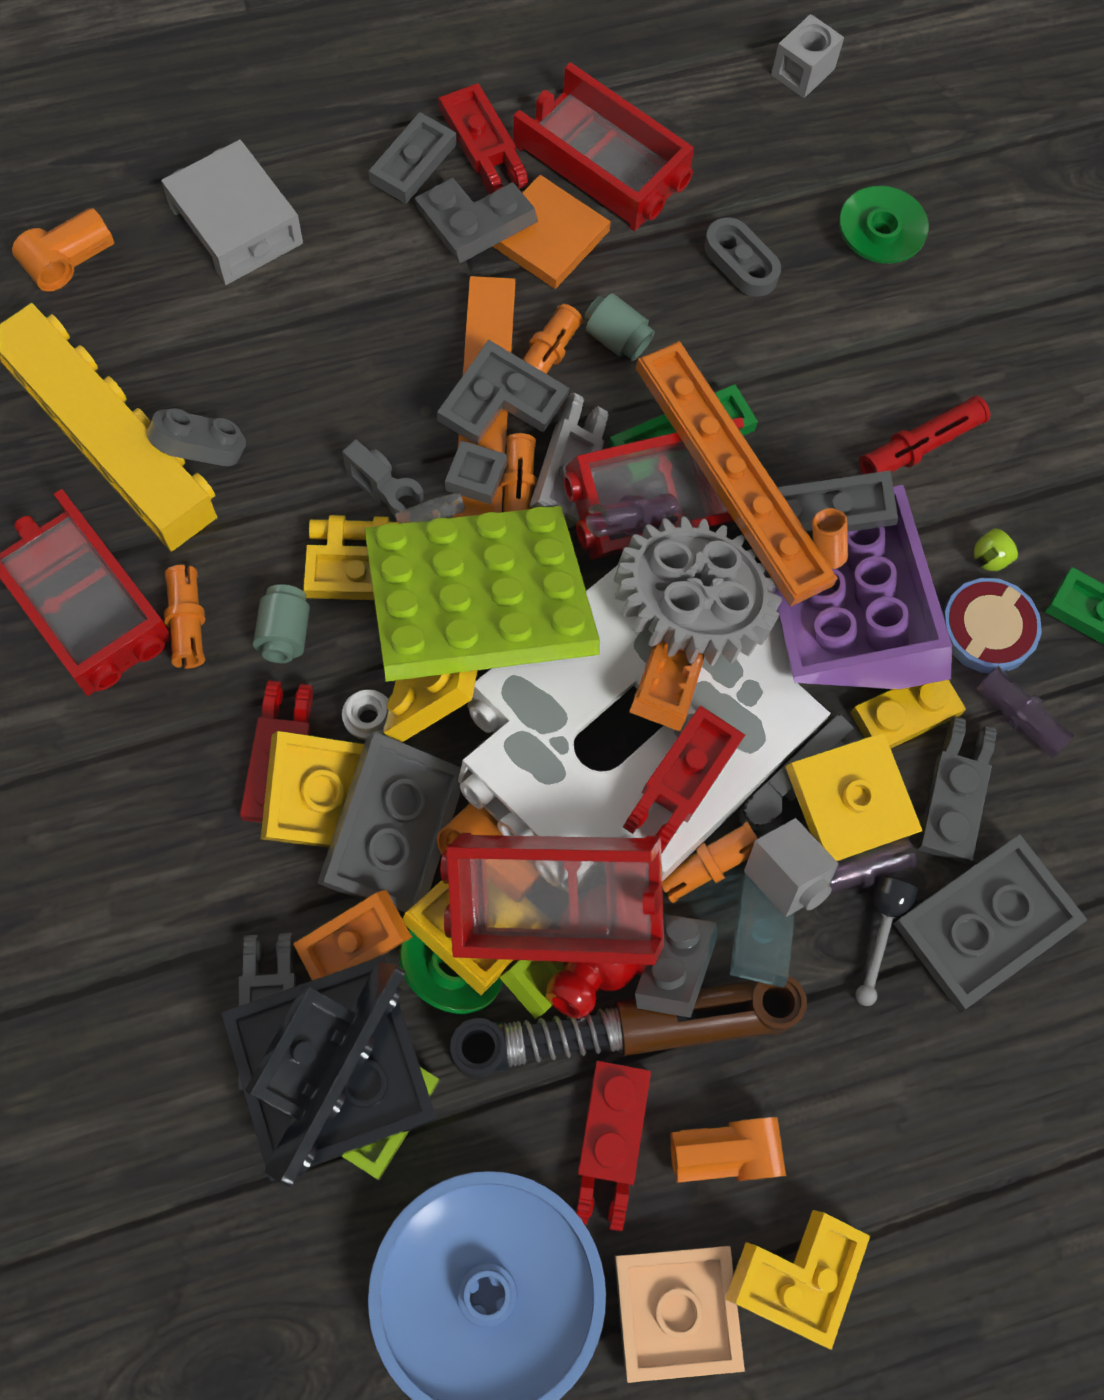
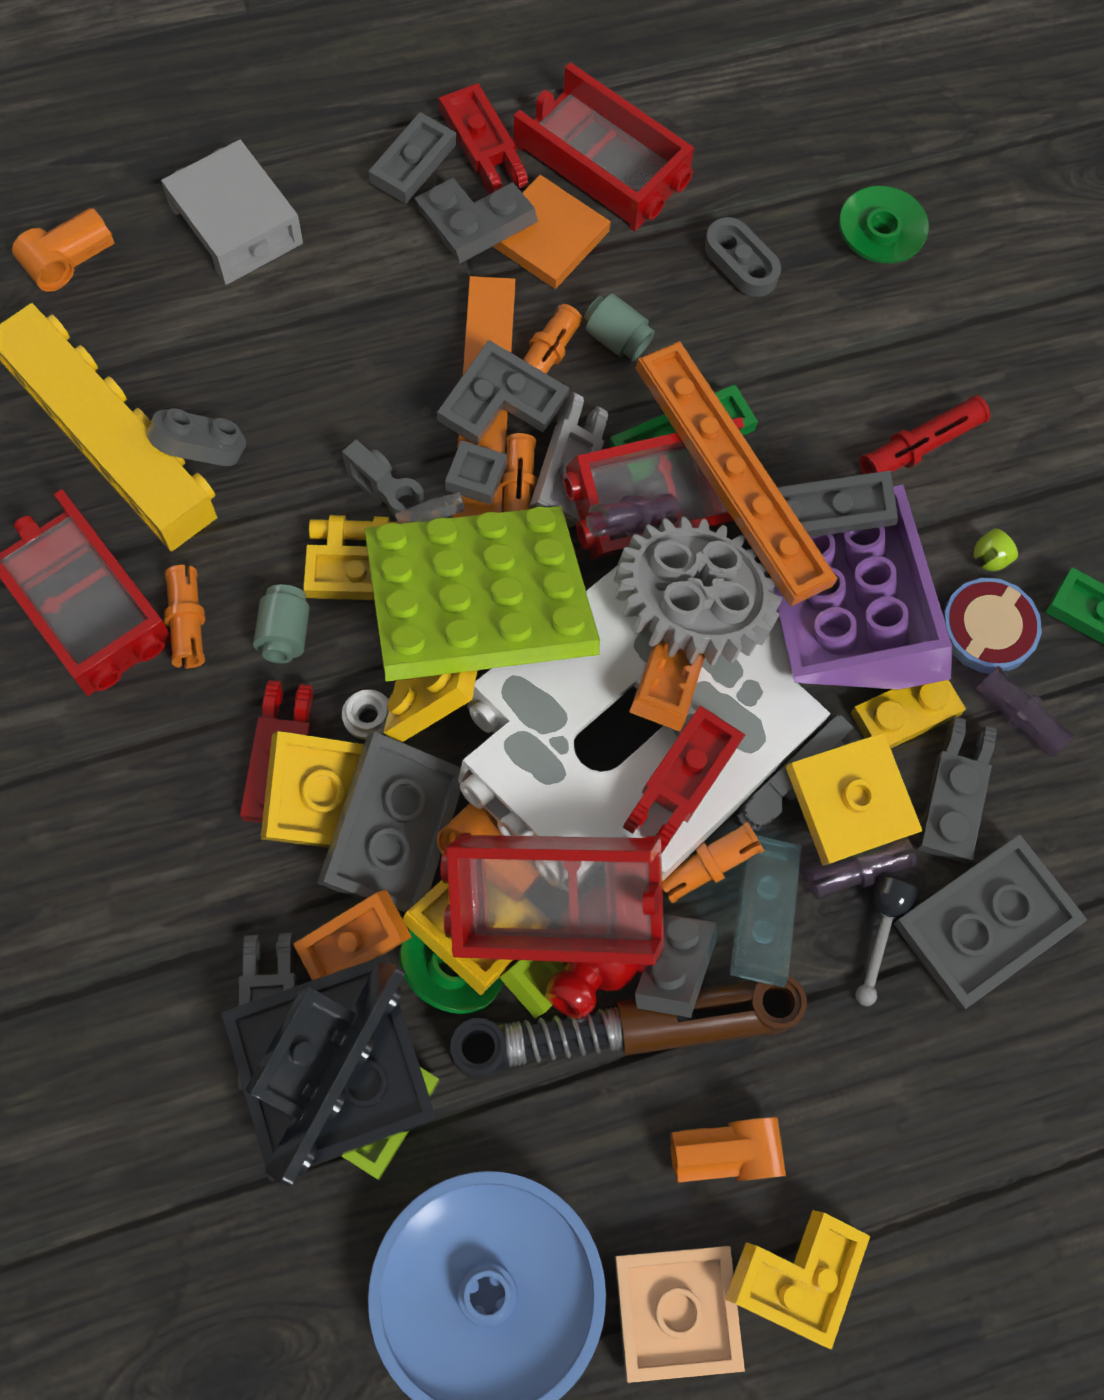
red hinge [575,1061,651,1231] -> none
light grey brick [744,818,839,918] -> none
light grey brick [771,14,844,98] -> none
orange piece [812,508,848,569] -> none

